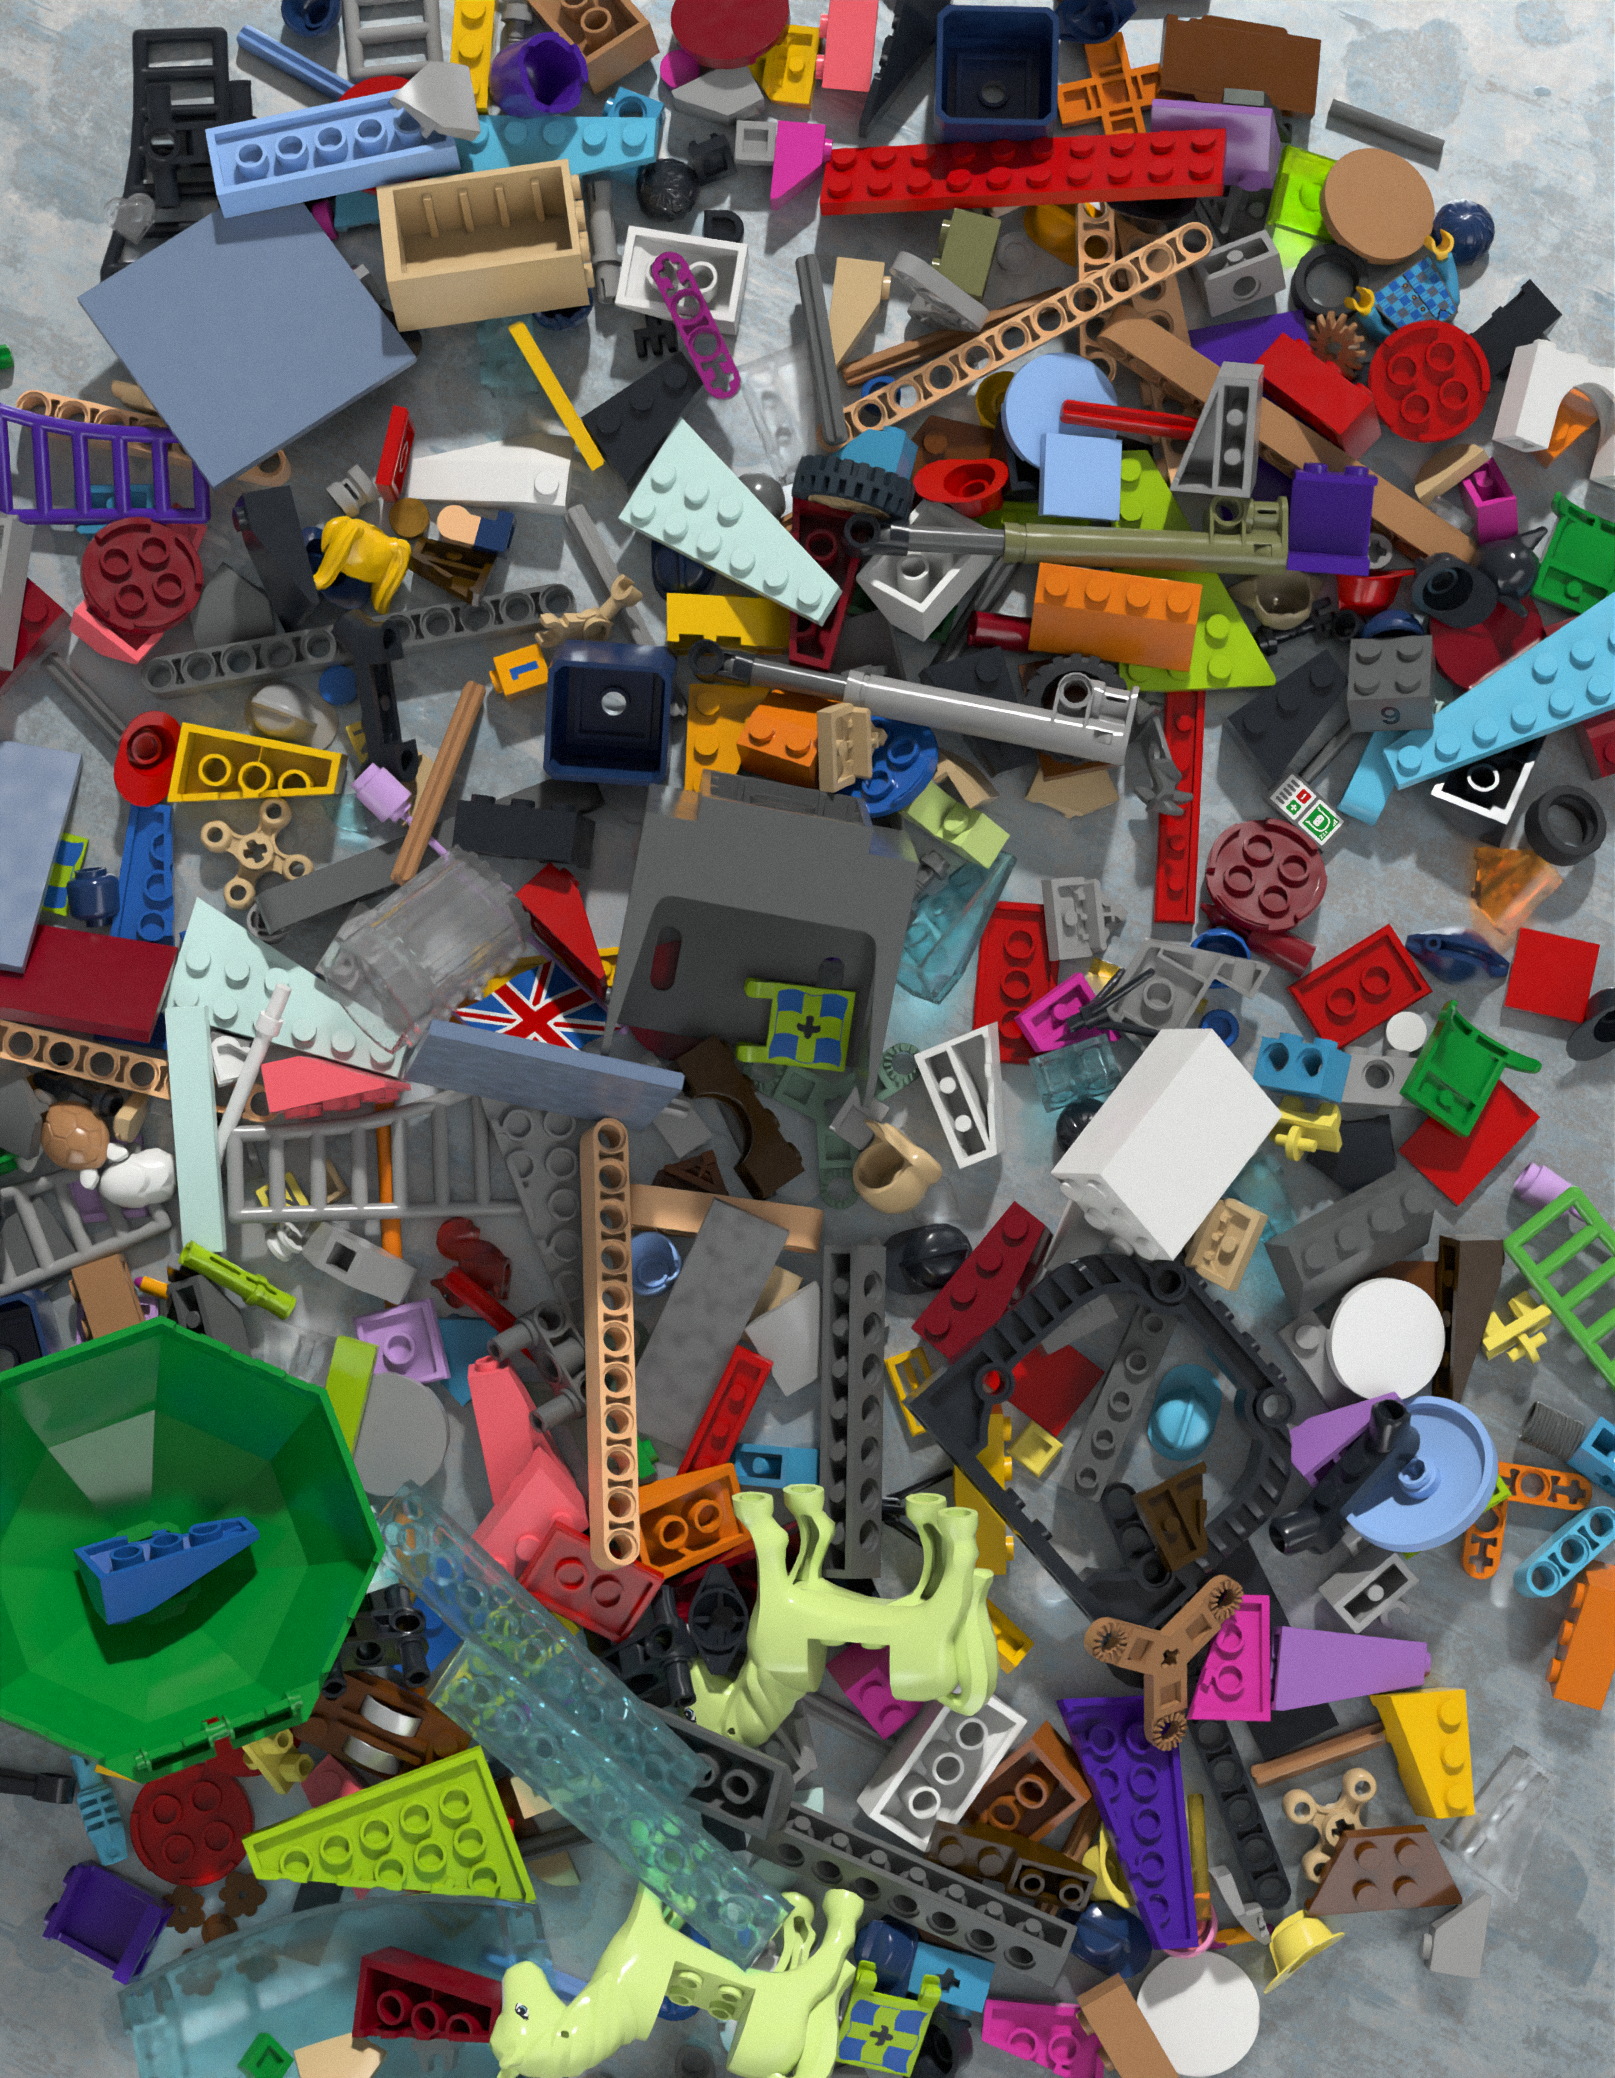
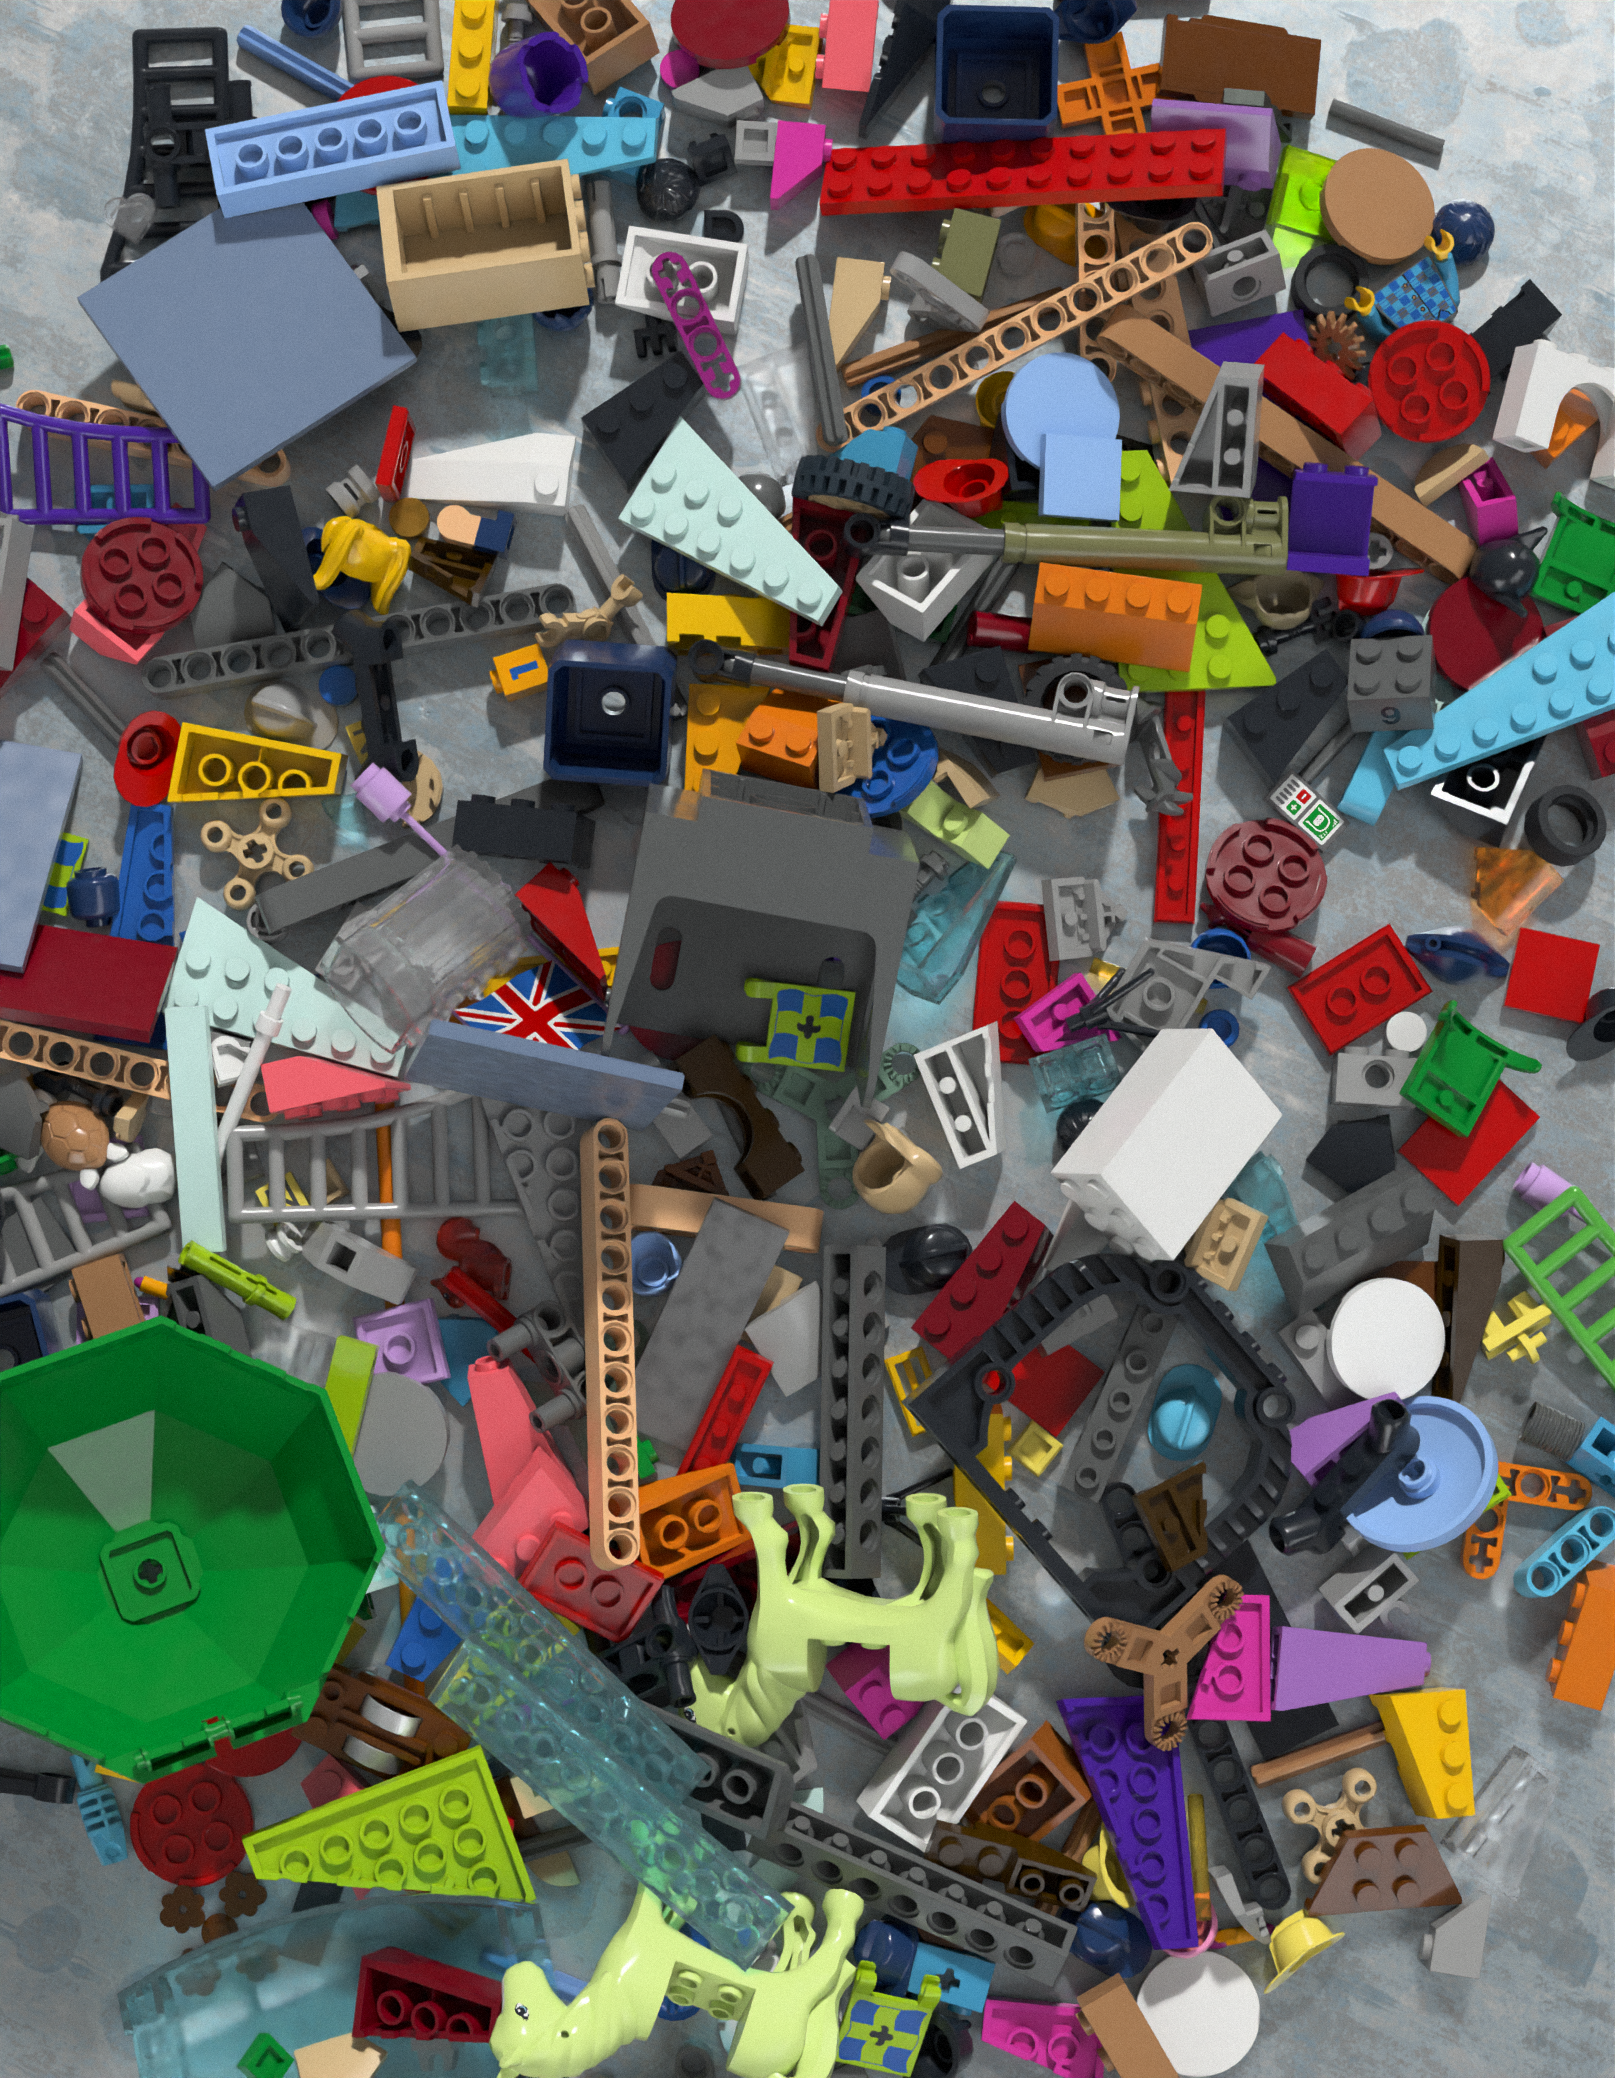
dark purple panel [42,1859,176,1985] -> none
blue wedge [73,1516,260,1625] -> none
light yellow hips [242,1729,315,1795] -> none
black piece [321,1583,431,1698] -> none
light grey slope [389,61,481,141] -> none
medium nougat axle [390,681,486,887] -> none
yellow tile [507,320,604,471] -> none
red axle [1060,399,1199,441] -> none
dark azure brick [1253,1032,1352,1103] -> none
light yellow hips [1269,1096,1342,1161] -> none
black piece [1410,552,1498,628] -> none
clear tile [1427,495,1477,534] -> none

